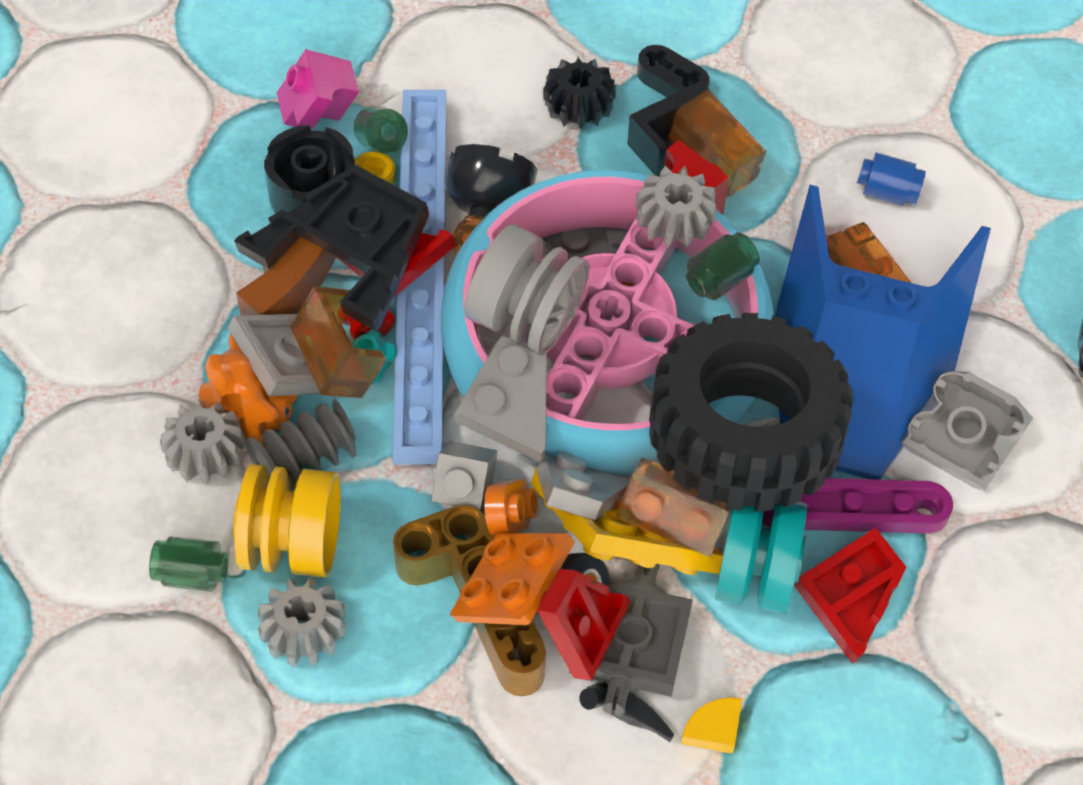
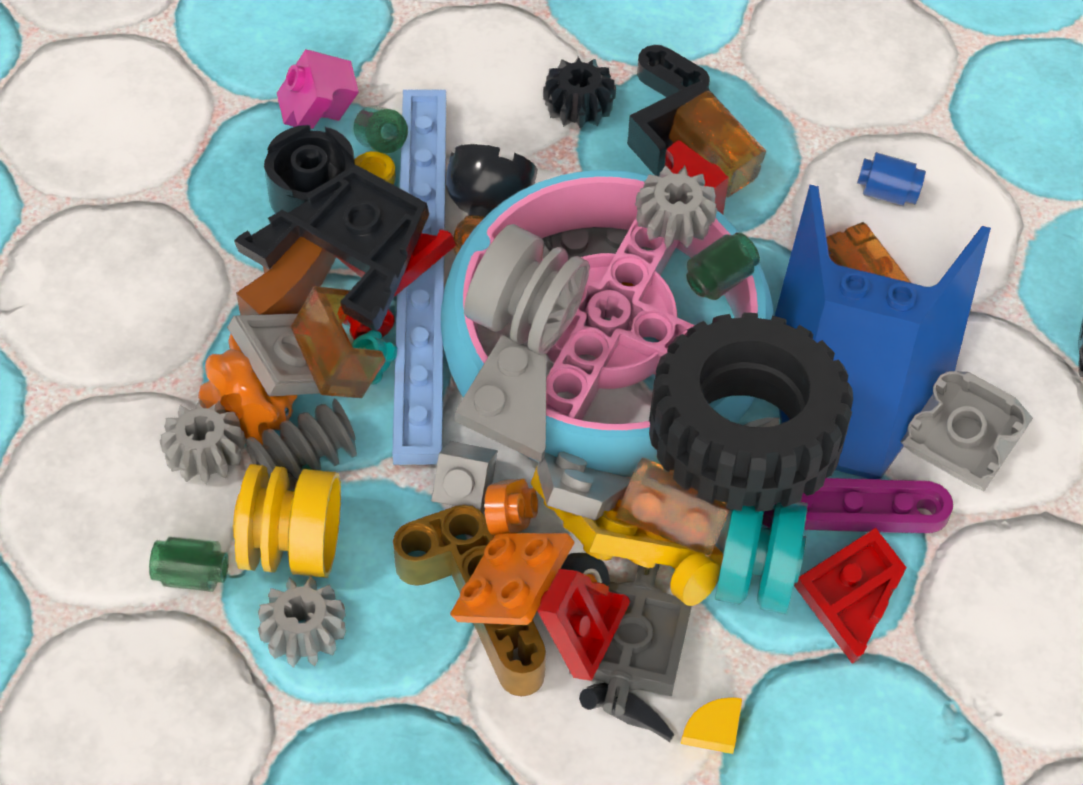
none -> yellow tile [670,552,720,606]

